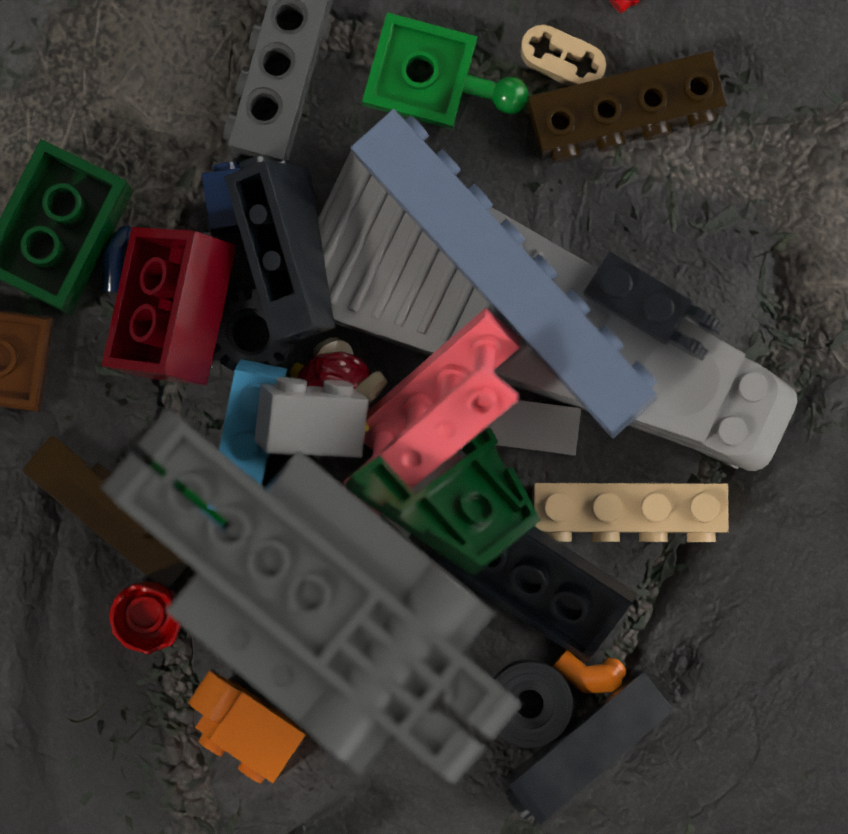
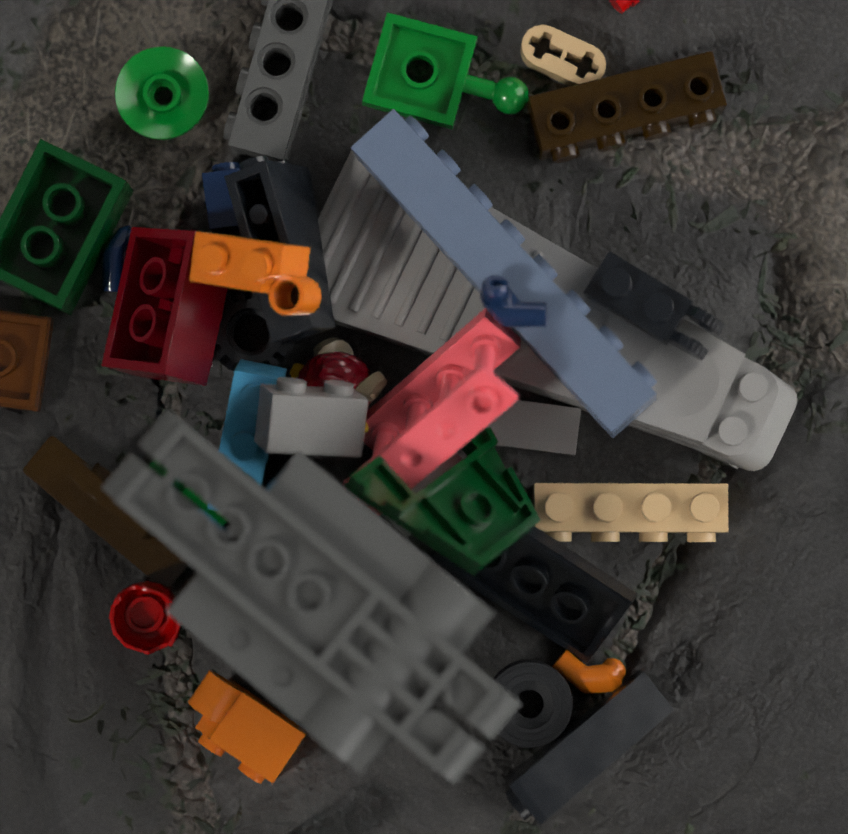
none -> green dish [115,46,209,140]
none -> orange hinge [189,232,321,316]
none -> dark blue arm [480,275,547,327]

